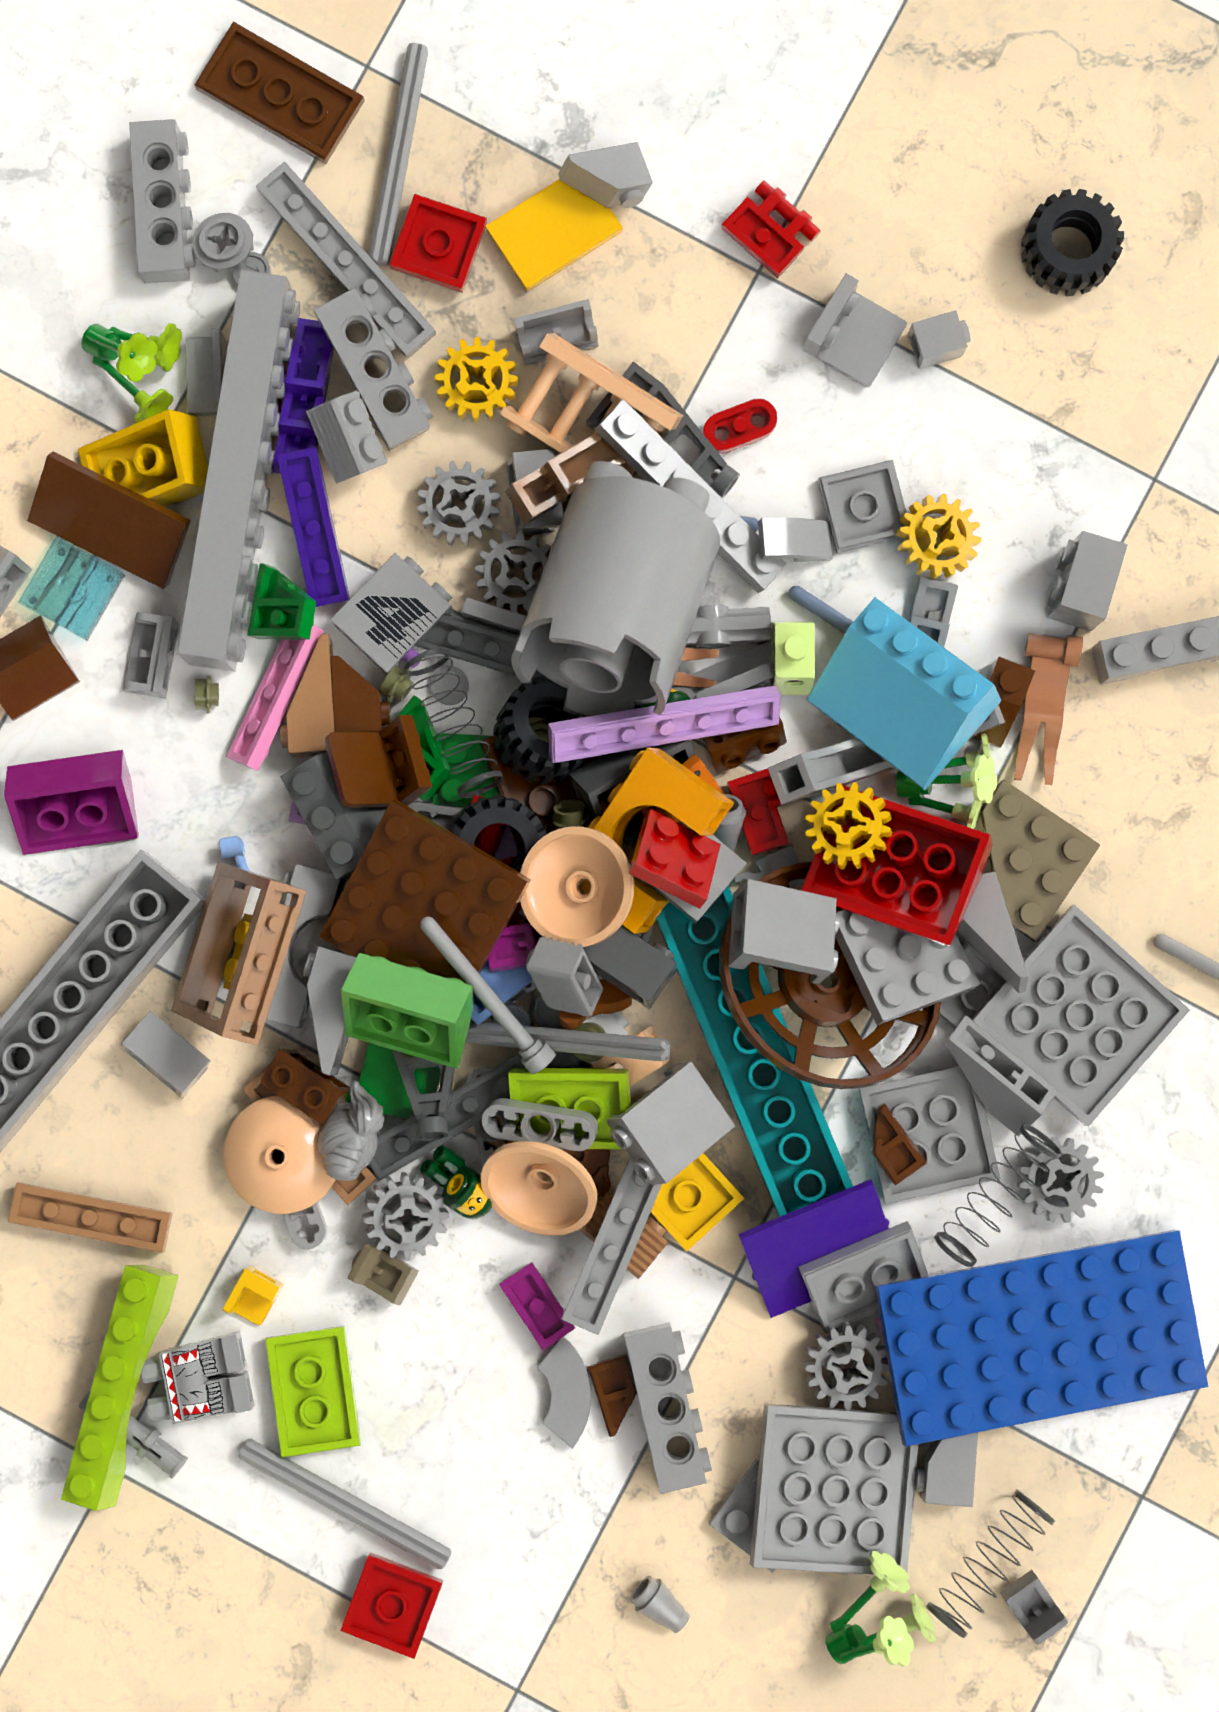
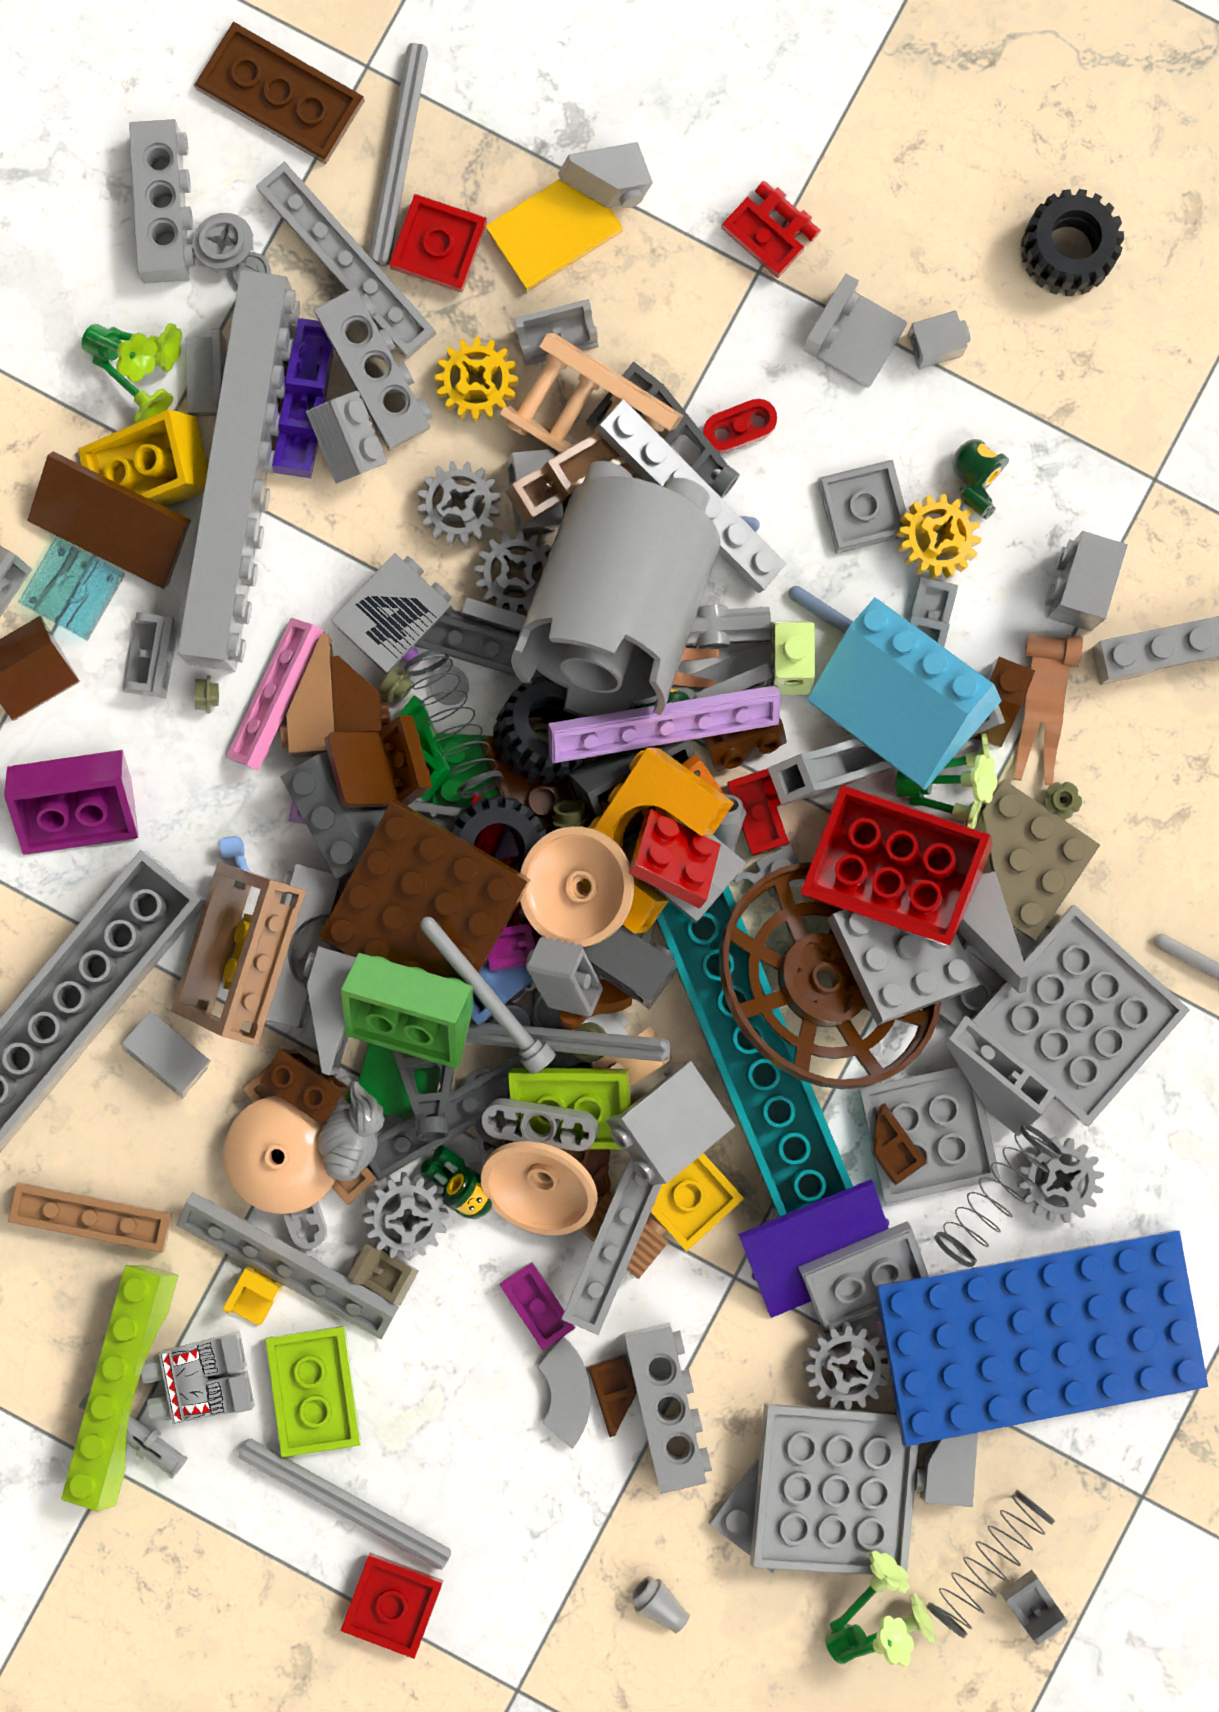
green wing [247,563,316,640] -> none
dark purple plate [277,447,350,607] -> none
light grey panel [728,879,840,984] -> none
light grey slope [758,517,833,562] -> none
yellow gear [805,782,892,870] -> none
none -> light grey plate [176,1192,399,1340]
none -> dark green piece [952,439,1010,520]
none -> olive plate [1044,782,1082,820]

